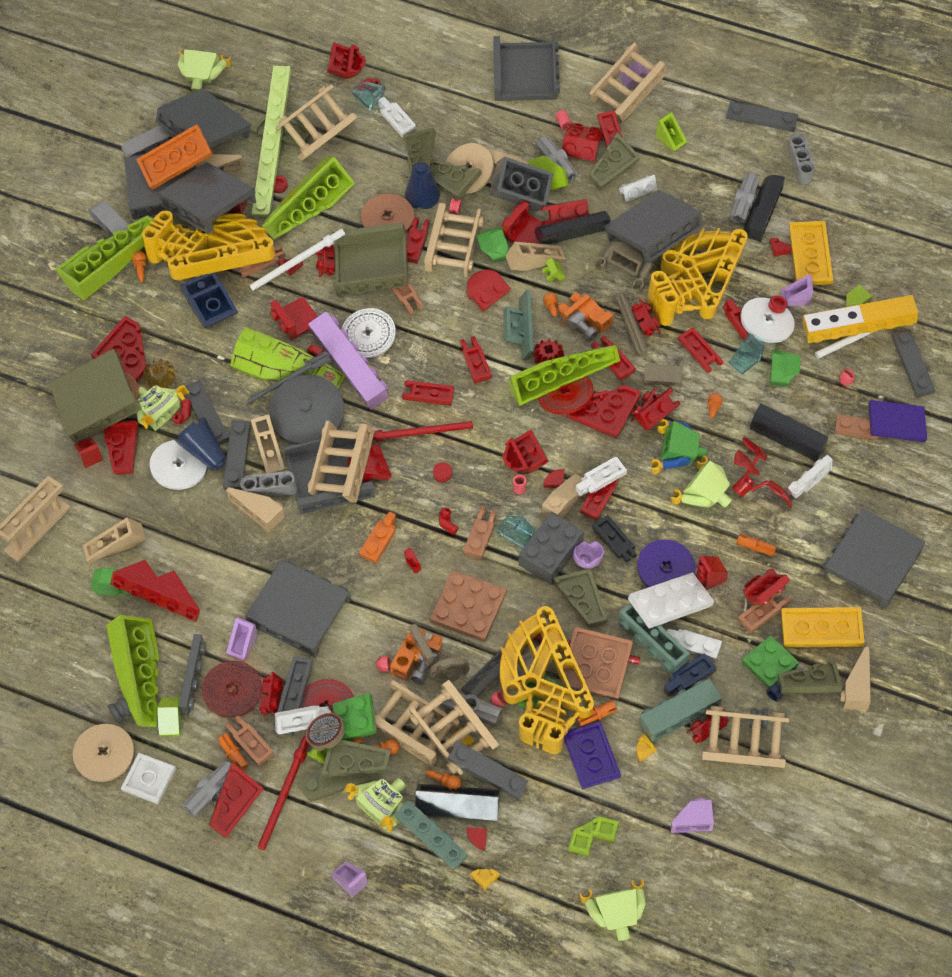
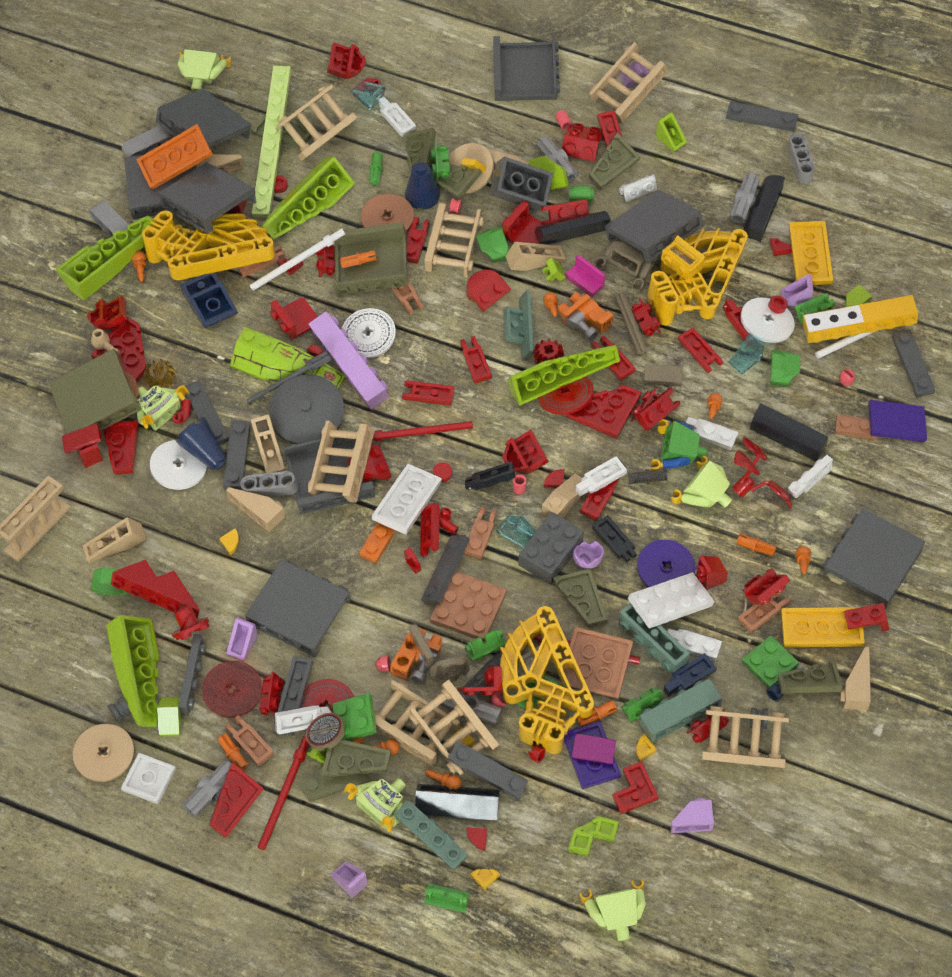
none -> red slope [62,423,102,454]
none -> red slope [87,295,127,330]
none -> tan bar [91,329,120,354]
none -> red plate [171,606,210,640]
none -> yellow tile [219,529,239,555]
none -> orange axle [340,250,377,268]
none -> bright green axle [369,152,383,185]
none -> white plate [372,464,442,535]
none -> red hinge [420,503,439,557]
none -> dark grey plate [421,535,470,604]
none -> bright green hinge [424,884,470,913]
none -> bright green hinge [431,142,450,182]
none -> red bracket [457,666,502,696]
none -> yellow tile [461,158,486,173]
none -> bright green hinge [464,629,507,661]
none -> black hinge [465,461,516,490]
none -> red hinge [528,745,546,763]
none -> dark pink panel [565,255,605,298]
none -> bright green brick [569,185,594,203]
none -> magenta slope [572,734,616,765]
none -> red plate [612,761,659,815]
none -> bright green hinge [621,688,664,723]
none -> clear smoke pin [628,468,668,485]
none -> yellow window [661,235,705,281]
none -> white hinge [686,417,739,451]
none -> bright green hinge [795,293,835,323]
none -> orange bar [796,546,811,575]
none -> red bracket [844,603,889,631]

